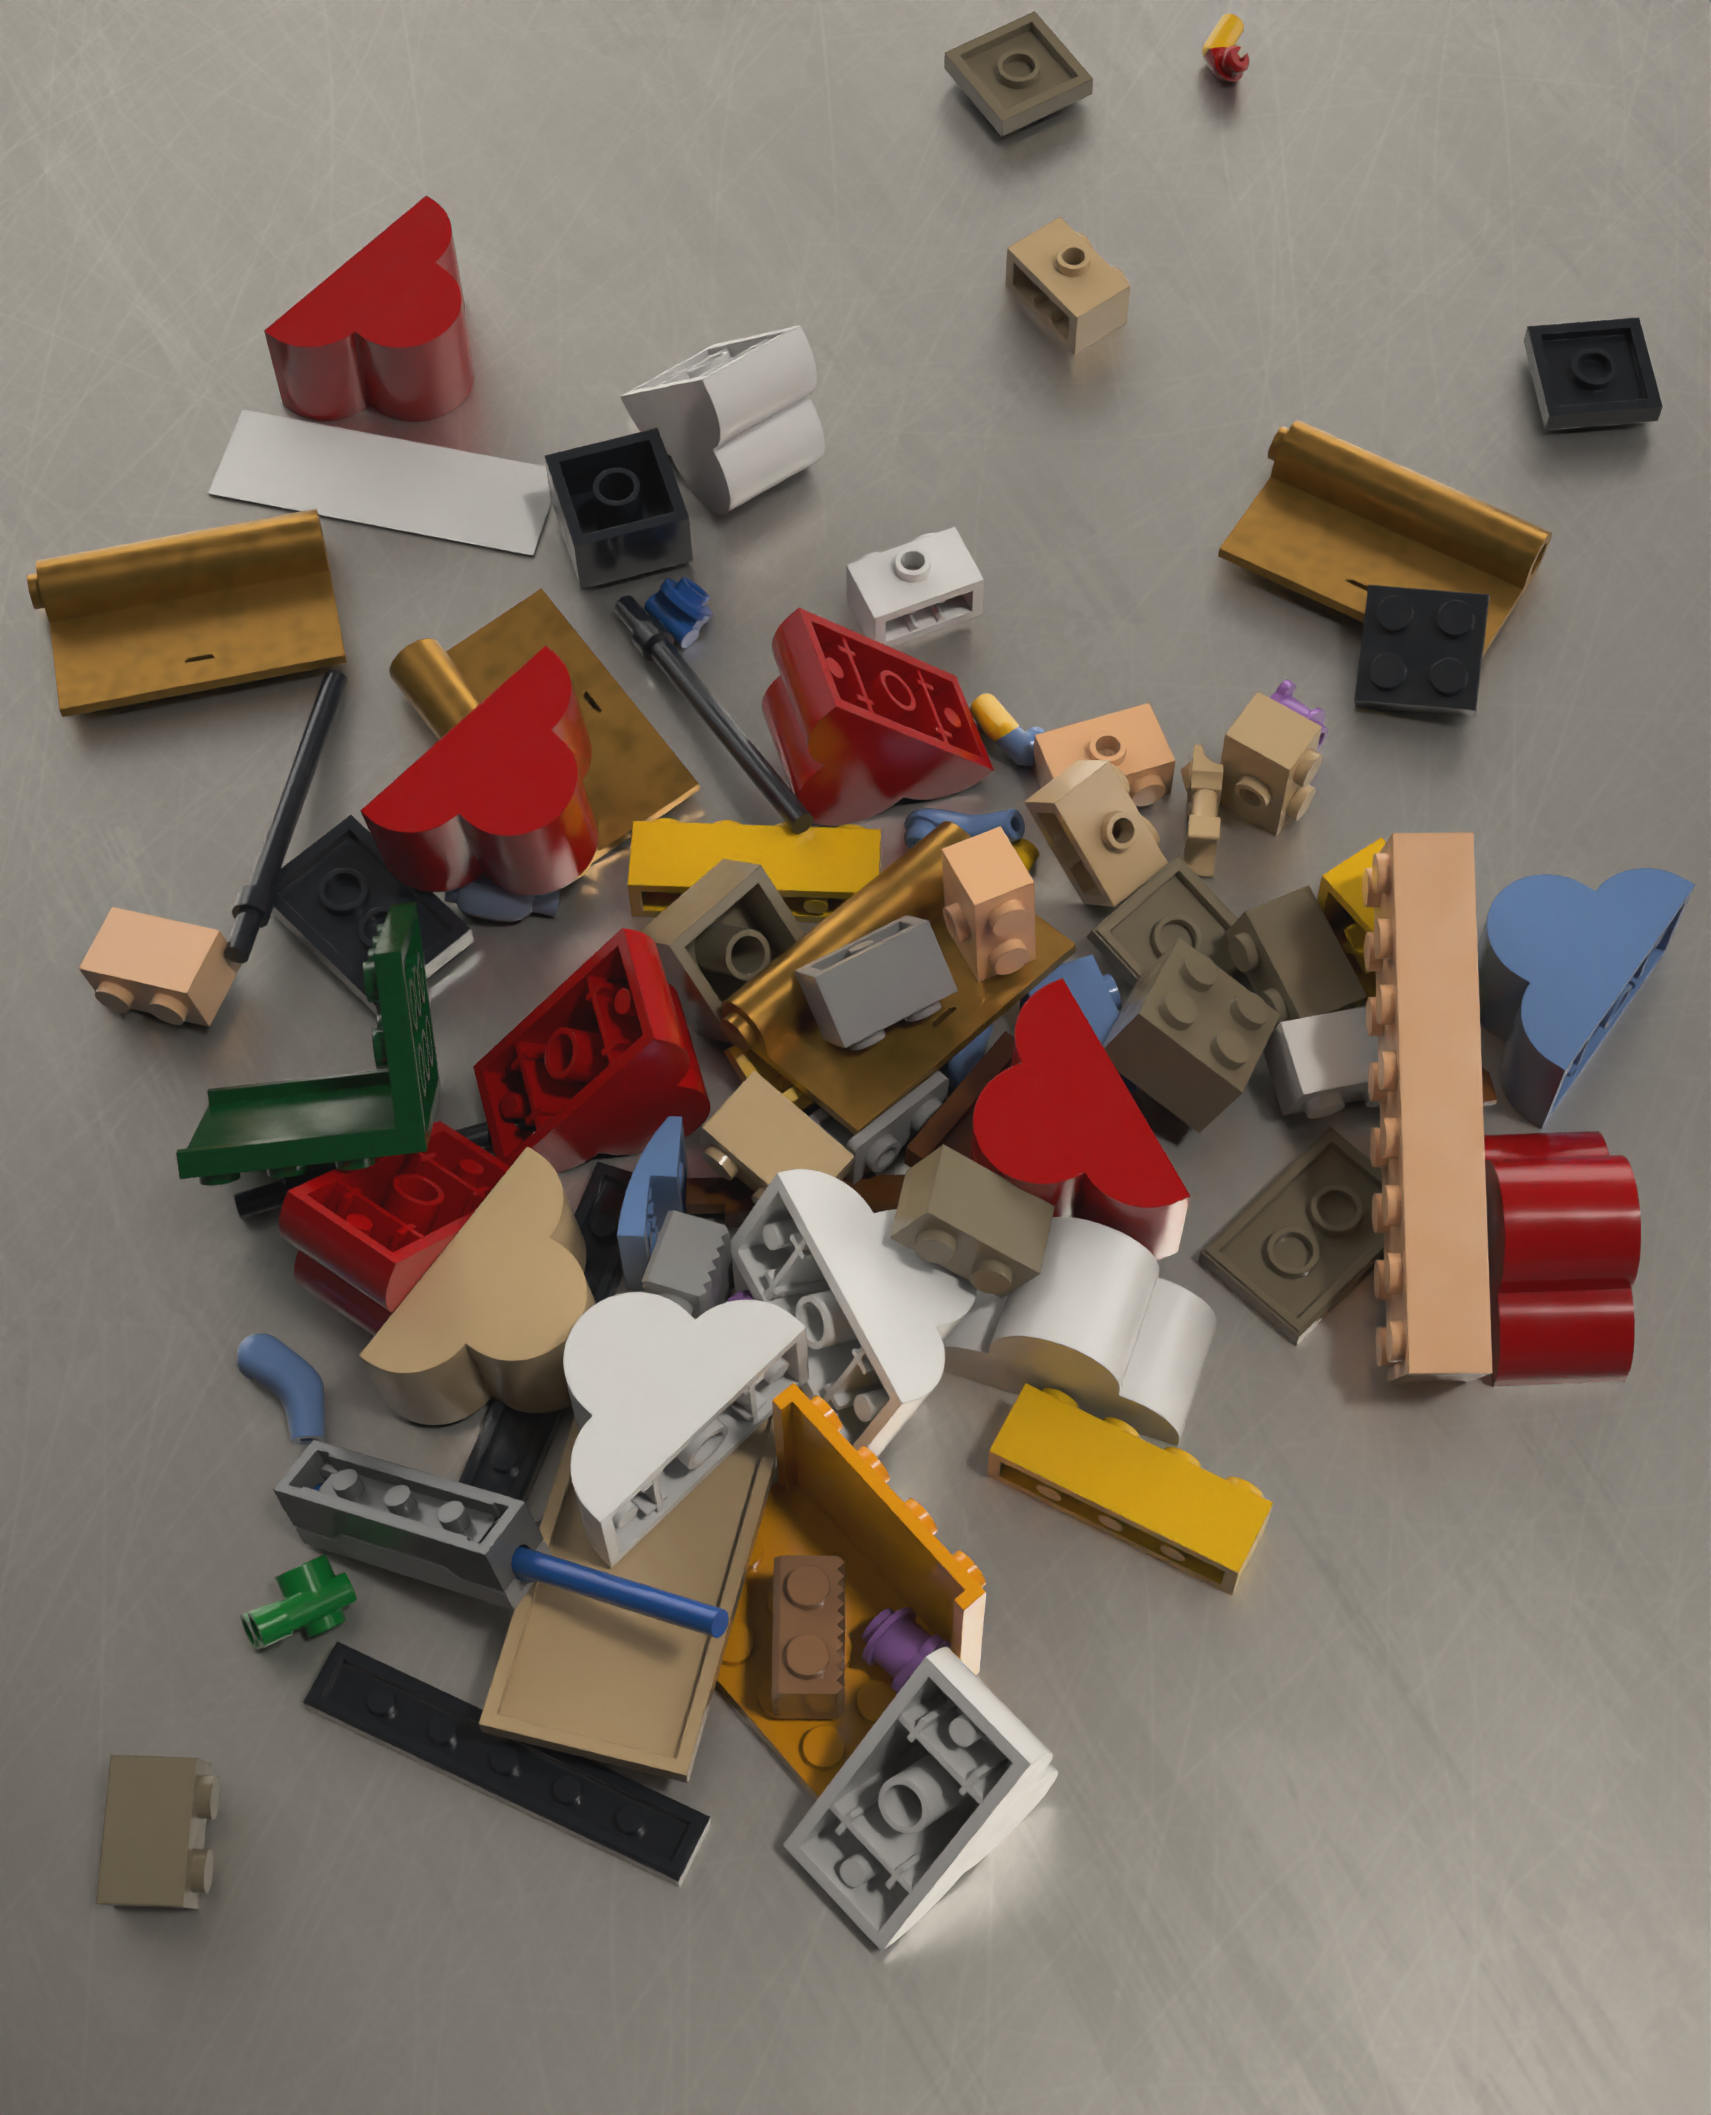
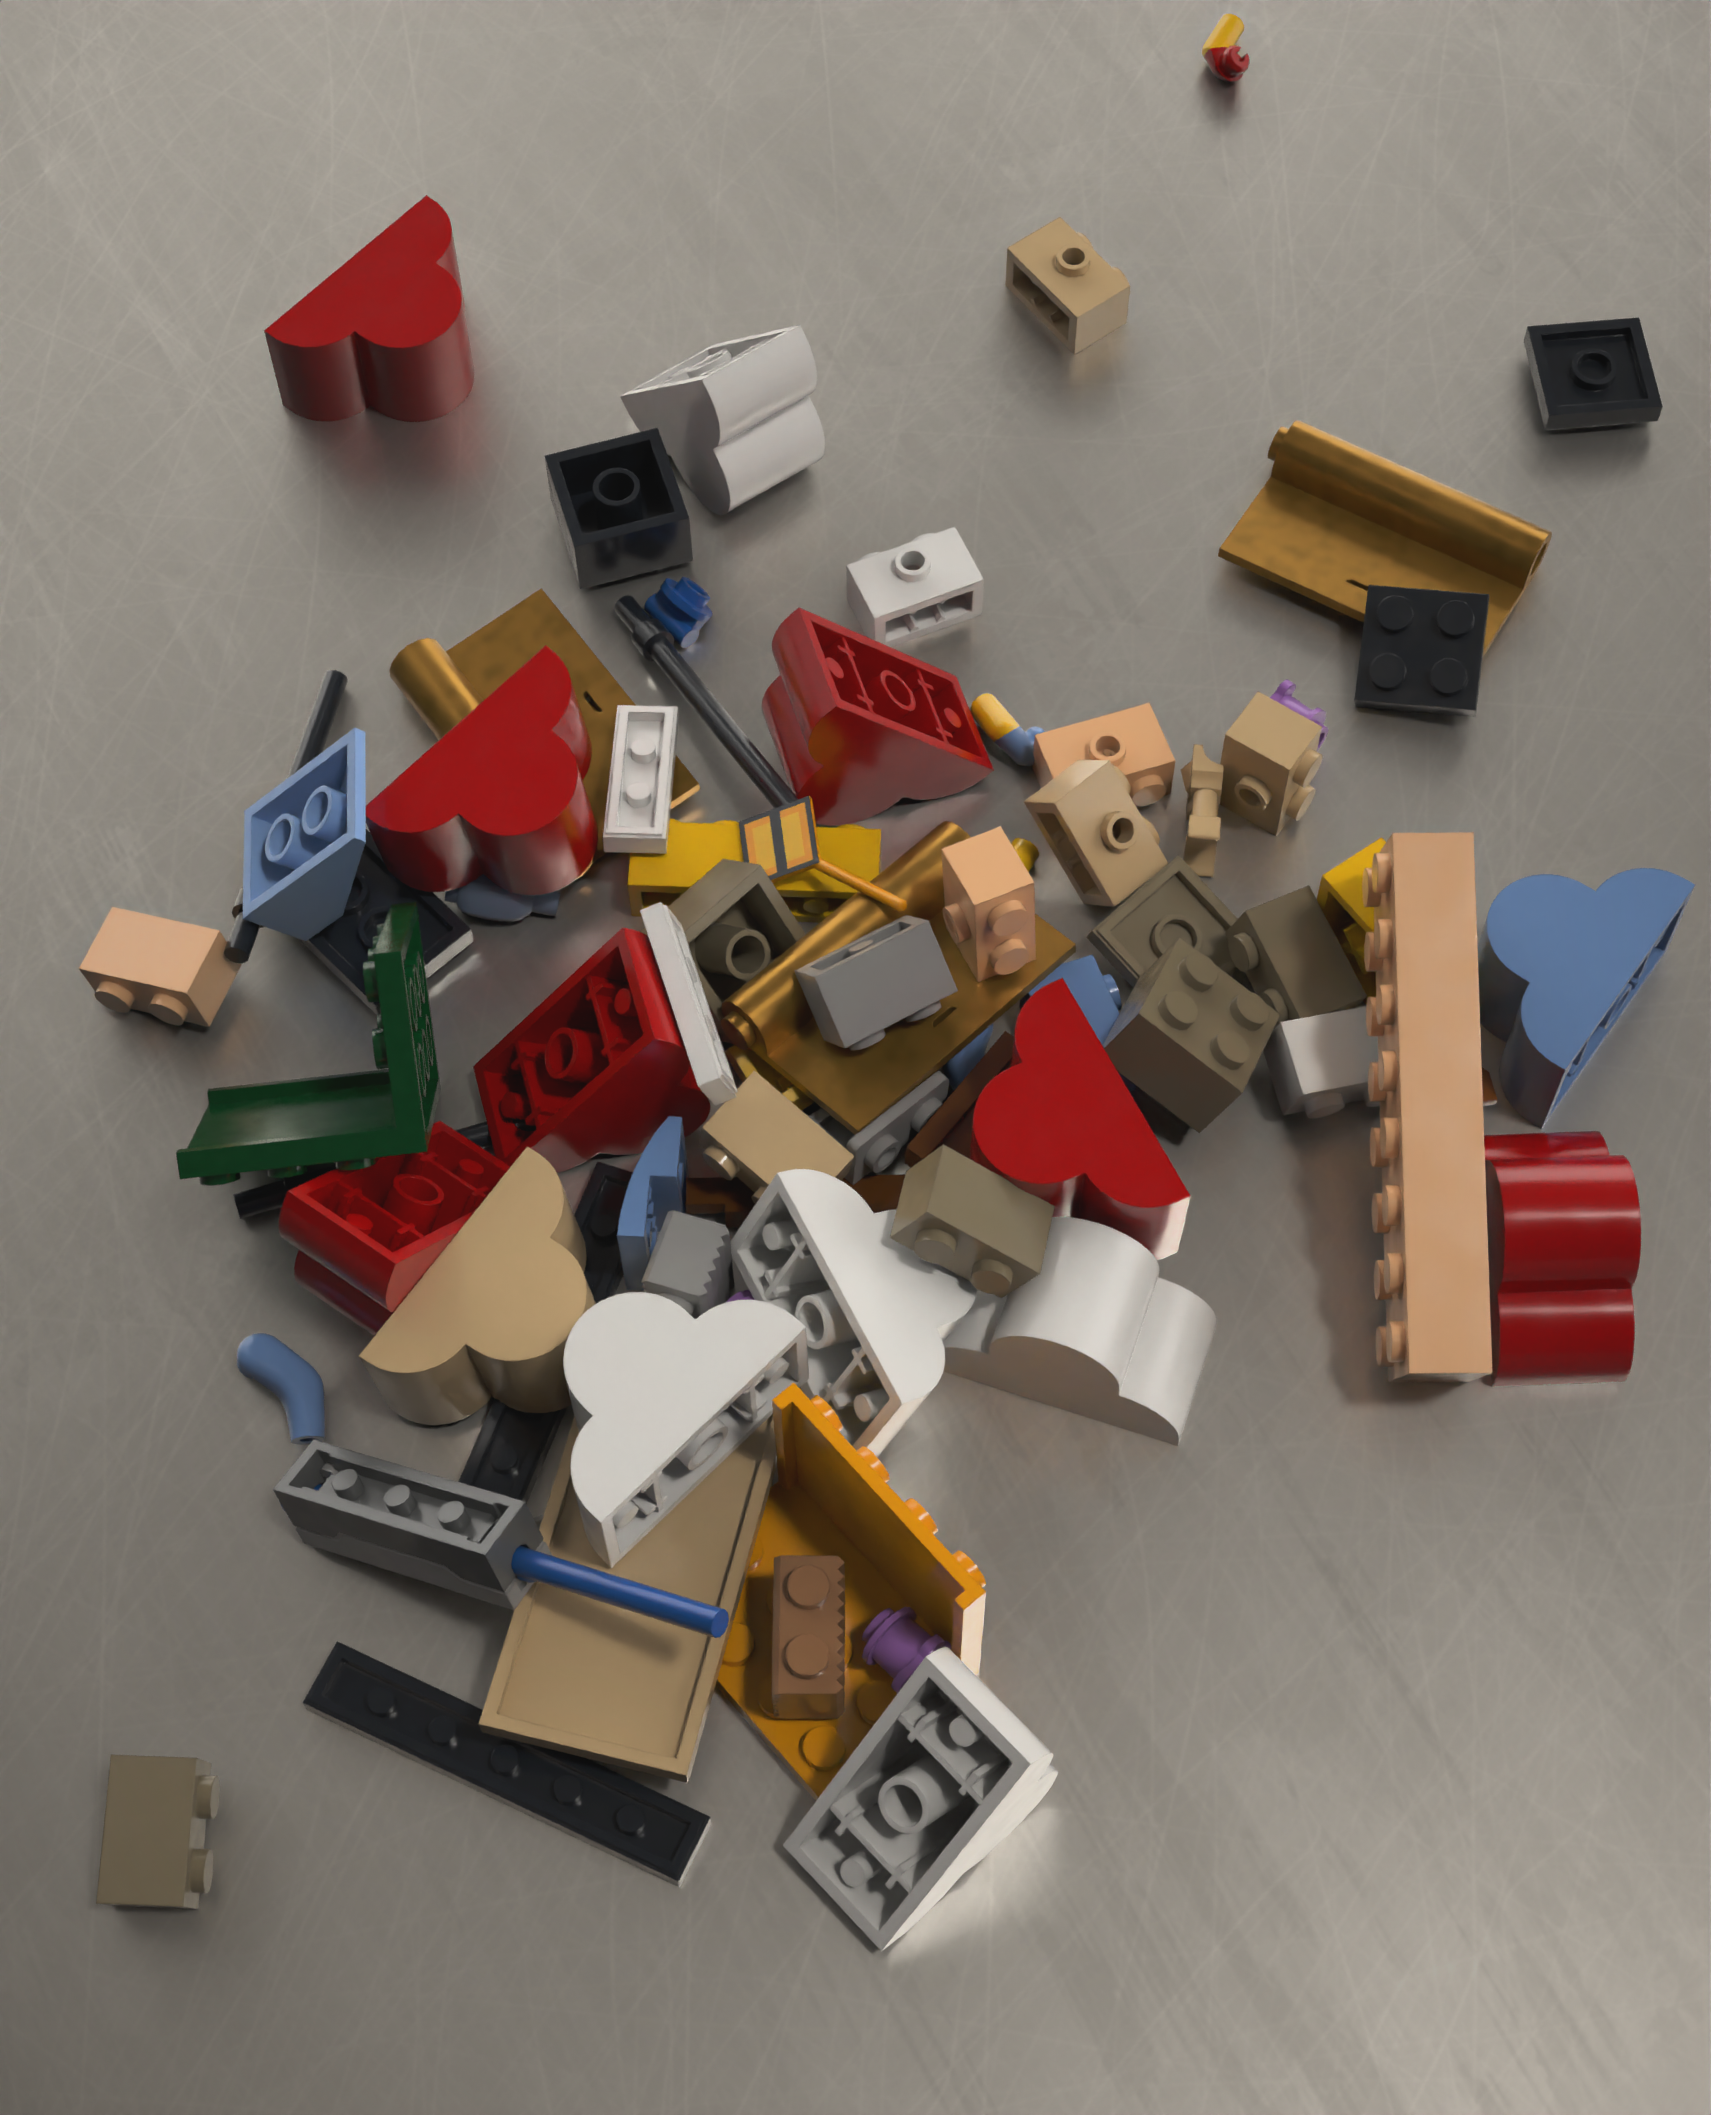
pearl gold door [27,508,347,717] -> none
white sticker [208,409,552,556] -> none
green plate [240,1554,357,1650] -> none
medium blue arm [904,808,1025,849] -> none
dark tan plate [944,11,1093,137] -> none
yellow brick [987,1383,1273,1595] -> none
dark tan tile [1198,1127,1384,1346] -> none
none -> light blue slope [242,728,366,941]
none -> white tile [603,705,679,854]
none -> white tile [640,902,738,1106]
none -> piece [739,796,907,912]

